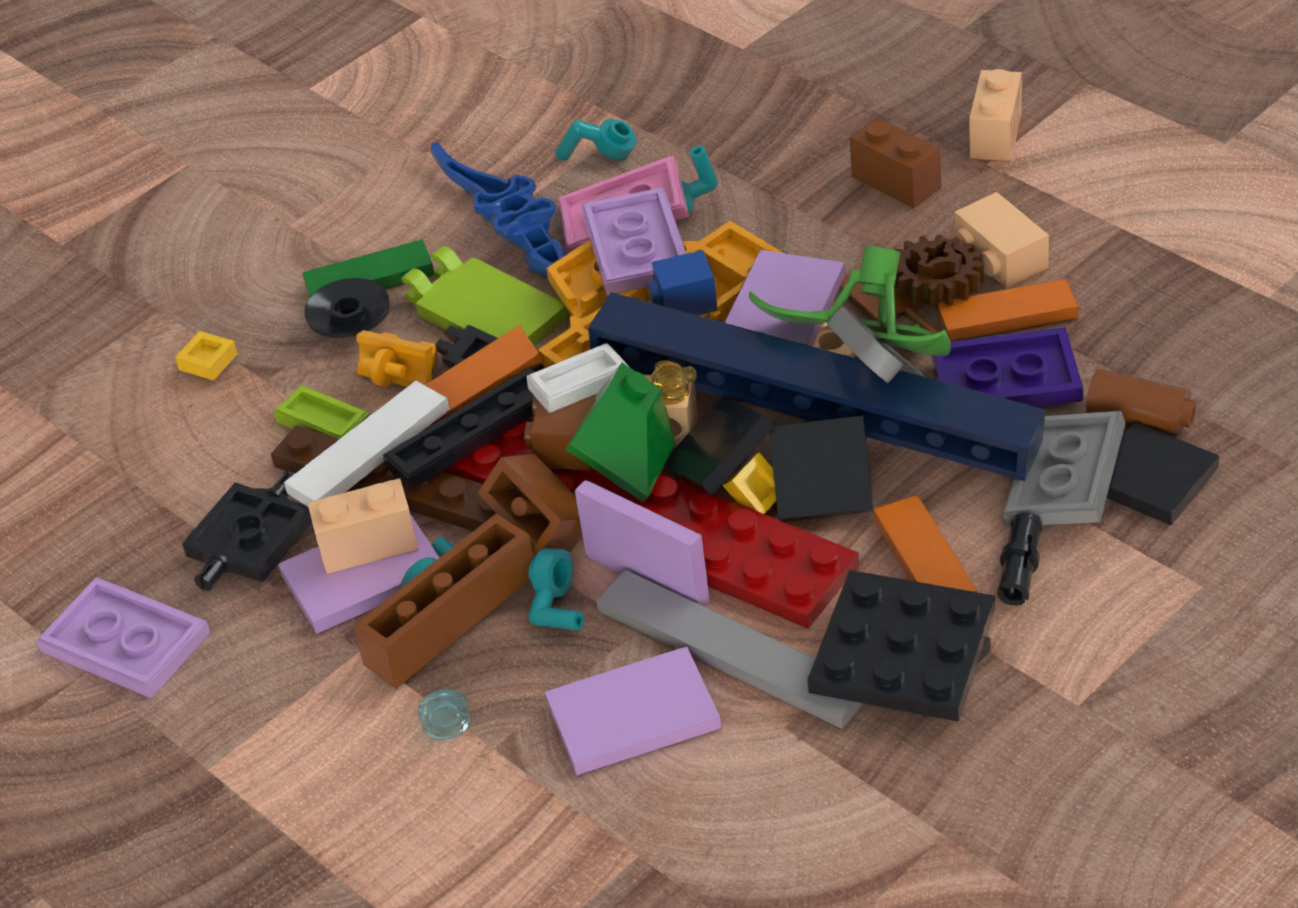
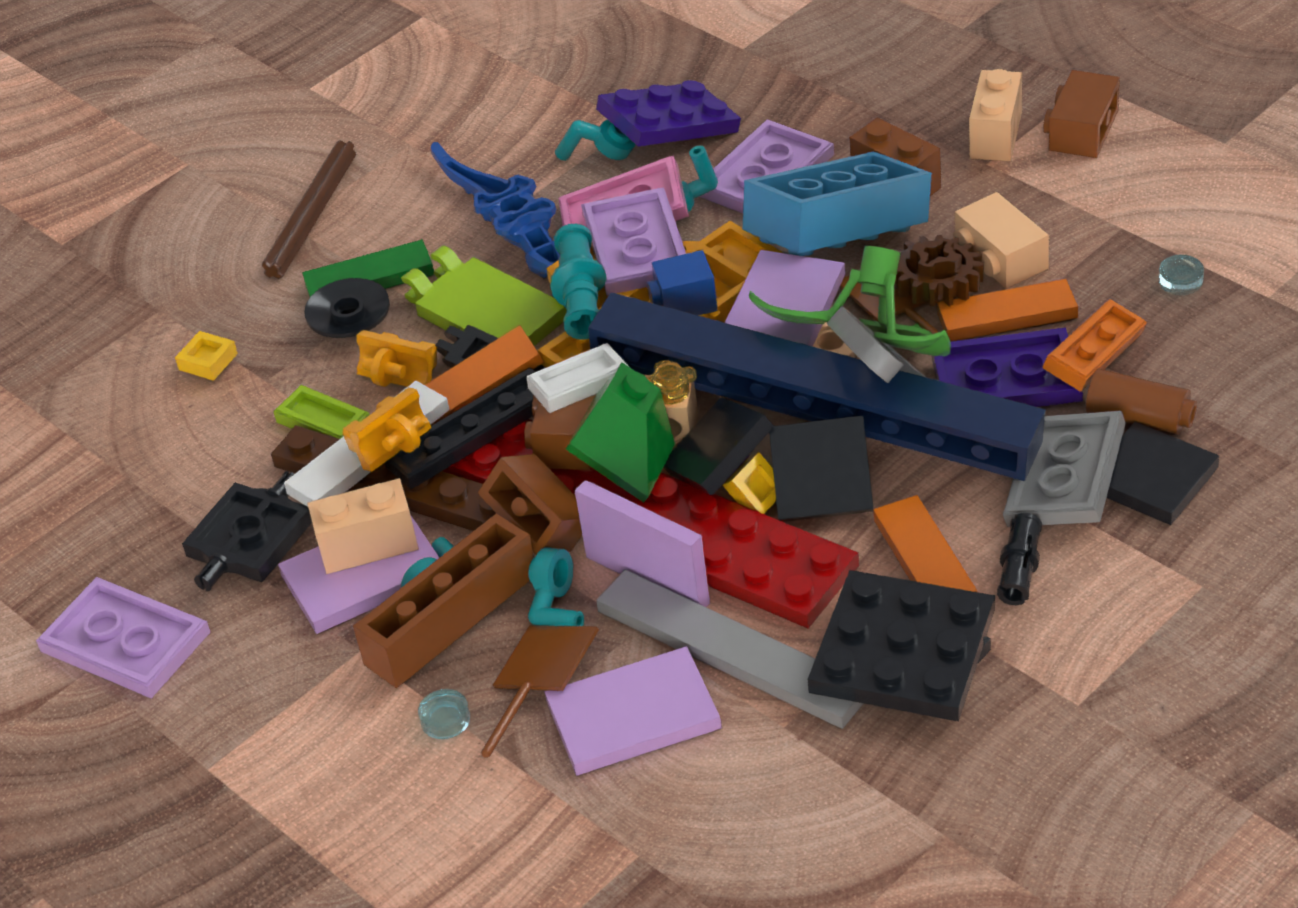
none -> reddish brown axle [262,140,356,279]
none -> light orange hips [342,387,431,472]
none -> dark orange piece [481,625,599,758]
none -> teal piece [550,224,607,340]
none -> dark purple plate [596,80,741,147]
none -> lavender tile [700,119,834,214]
none -> dark azure brick [742,151,932,256]
none -> orange tile [1042,299,1147,392]
none -> dark orange brick [1043,70,1120,158]
none -> clear light blue tile [1159,255,1204,295]

